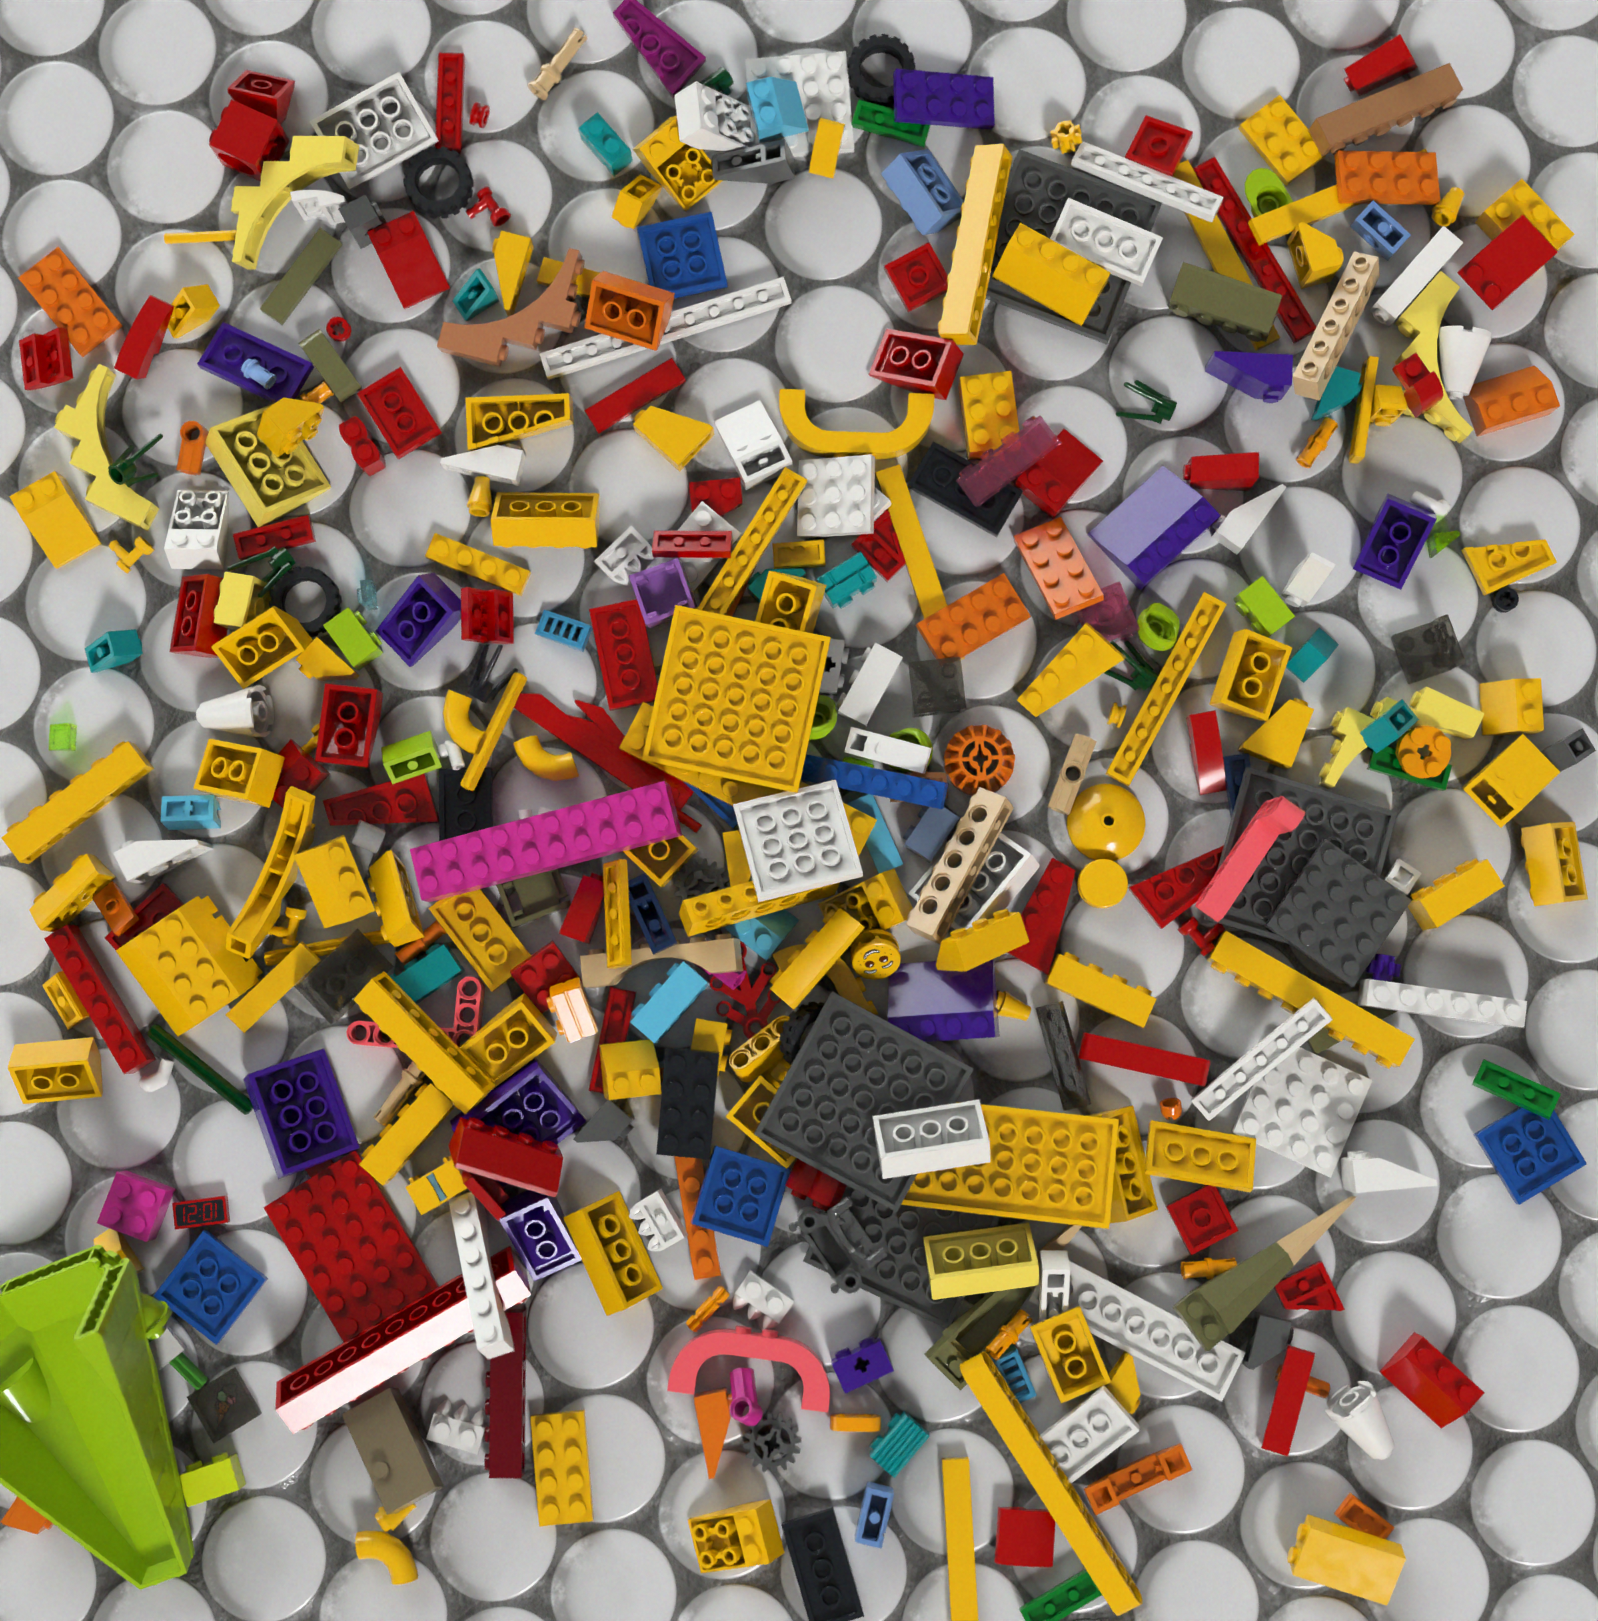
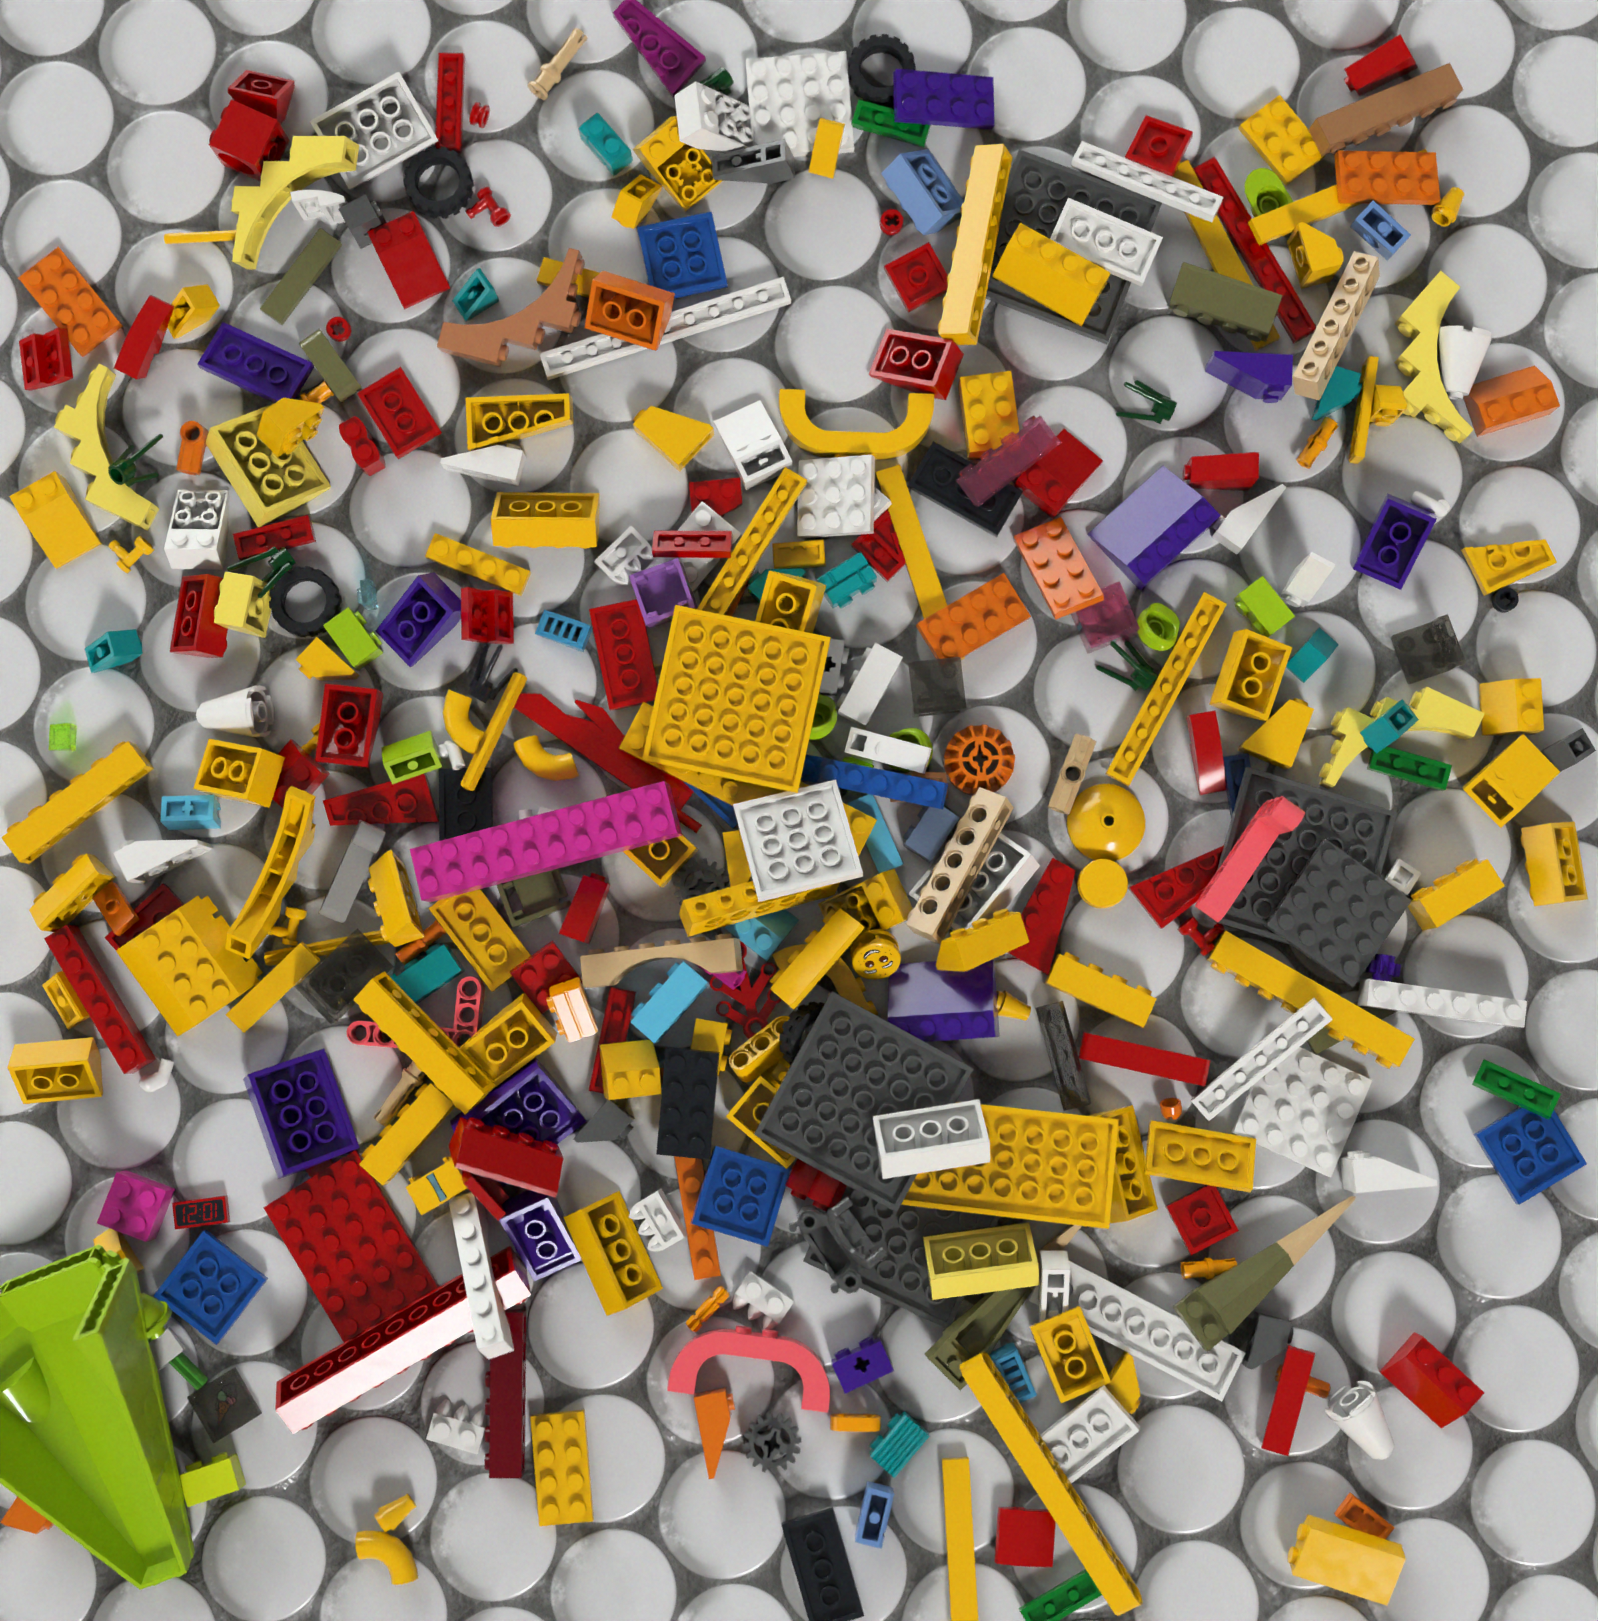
dark green axle [147,1025,253,1115] -> none
yellow slope [211,606,313,689] -> none
light blue pin [241,359,276,389] -> none
yellow slope [294,835,375,929] -> none
dark tan brick [342,1388,444,1515] -> none
yellow cone [467,476,493,517] -> none
yellow slope [492,230,534,317] -> none
red tile [584,358,686,434] -> none
yellow tile [603,859,632,969] -> none
dark blue slope [628,873,678,955] -> none
yellow slope [688,1499,785,1573] -> none
dark pink piece [729,1368,762,1426] -> none
medium azure slope [746,77,809,143] -> none
light orange pin [985,1309,1033,1360] -> none
yellow wing [1017,622,1126,717] -> none
yellow gear [1050,120,1082,154] -> none
orange slope [1084,1444,1193,1516] -> none
yellow bush [1107,702,1127,728] -> none
red wing [1274,1261,1345,1311] -> none
white slope [1370,226,1464,327] -> none
red brick [1392,353,1443,418] -> none
light orange plate [1396,725,1451,778] -> none
clear neon green slope [1427,530,1460,558] -> none
red slope [1457,214,1559,310] -> none
yellow brick [1475,178,1575,250] -> none
none -> red bush [880,209,903,235]

